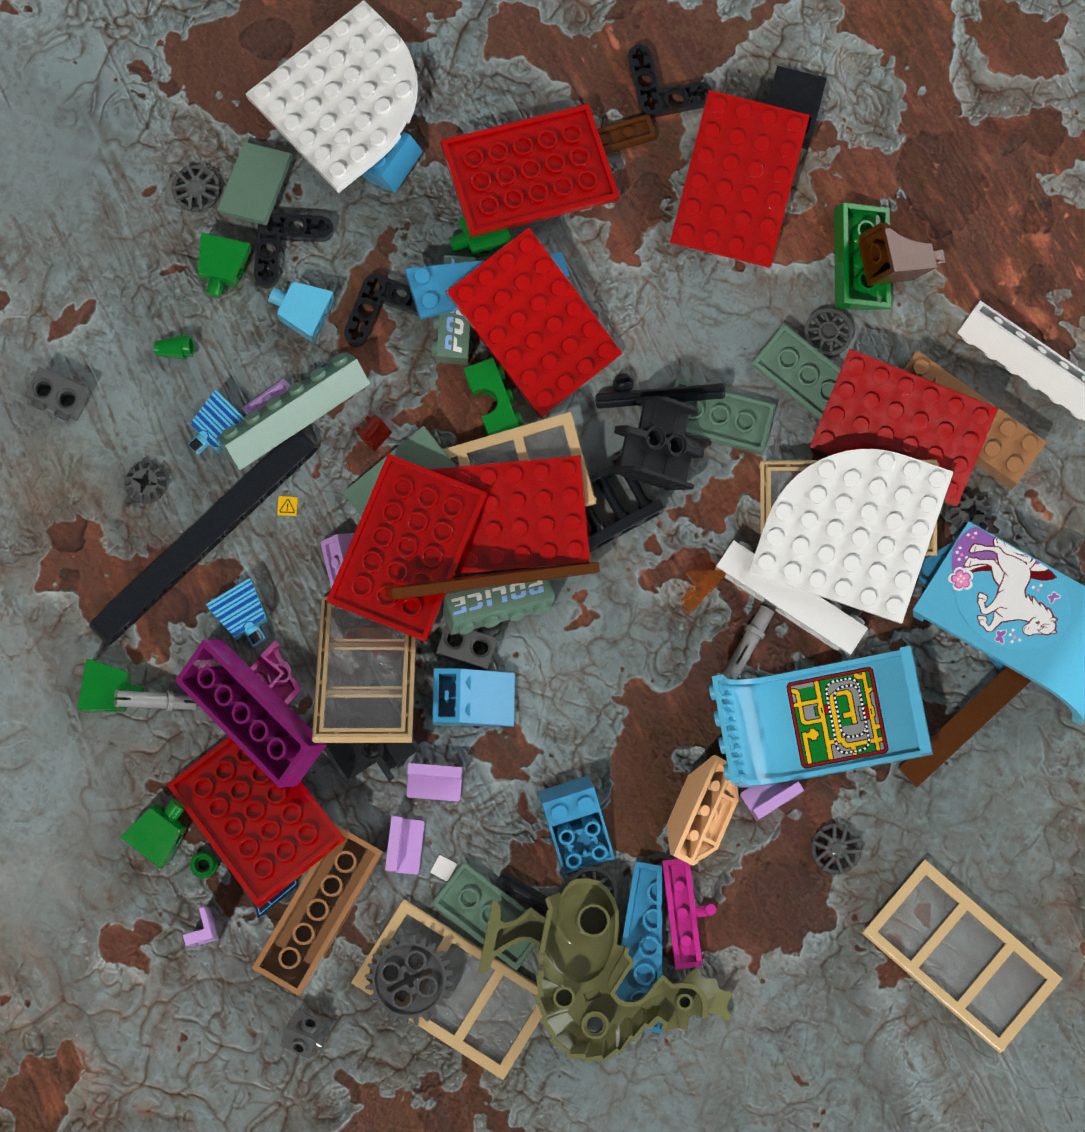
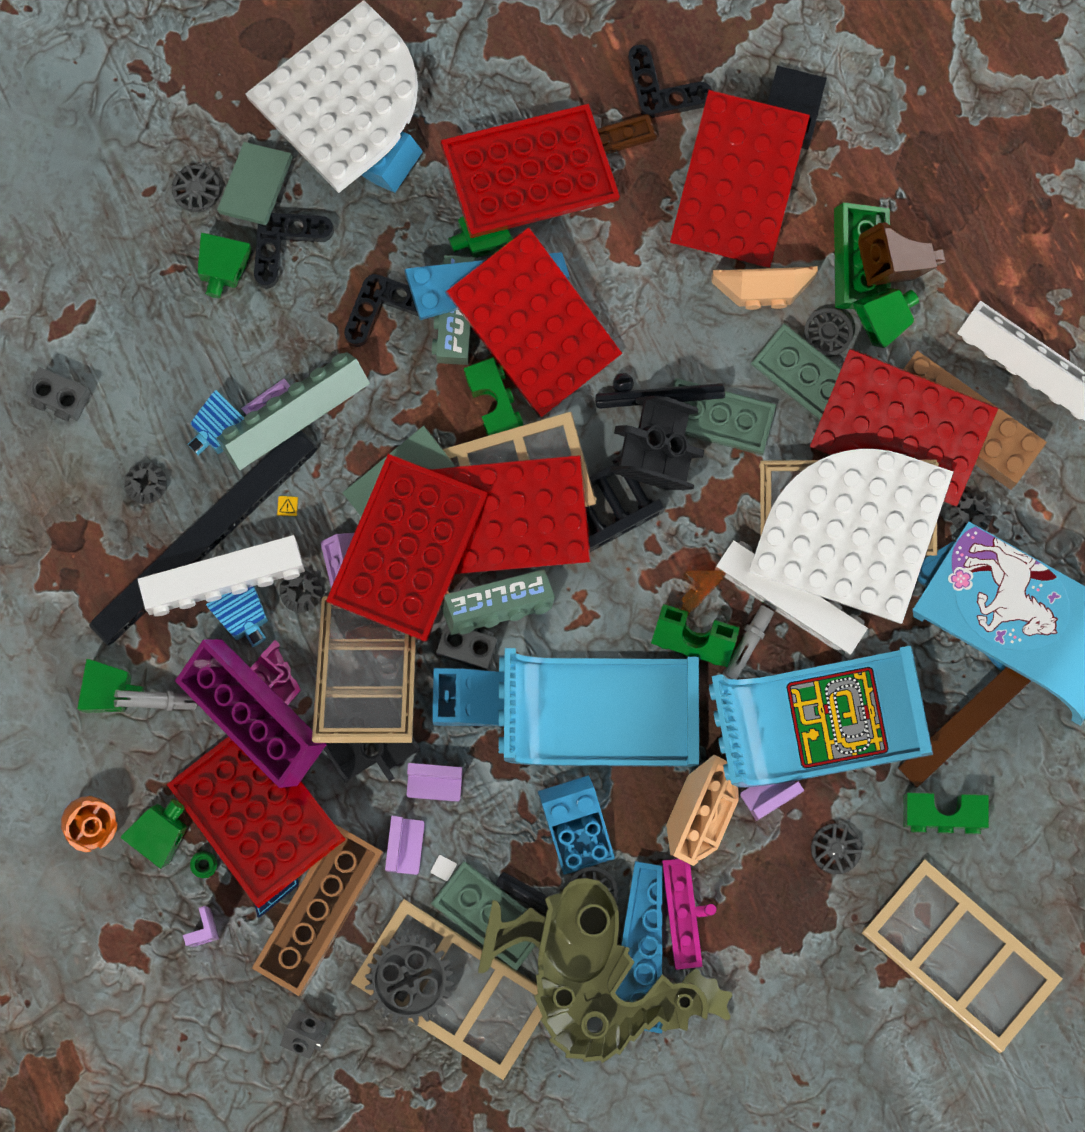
green cone [154,334,194,360] -> none
medium azure torso [268,282,335,343] -> none
clear red tile [356,414,392,452] -> none
reddish brown tile [385,561,600,599] -> none
none -> orange cylinder [61,796,117,852]
none -> white brick [138,535,305,616]
none -> dark grey gear [280,571,322,613]
none -> medium azure panel [499,648,699,767]
none -> green arch [651,604,740,667]
none -> light nougat wedge [711,266,818,310]
none -> green torso [852,288,919,348]
none -> green arch [903,793,989,834]

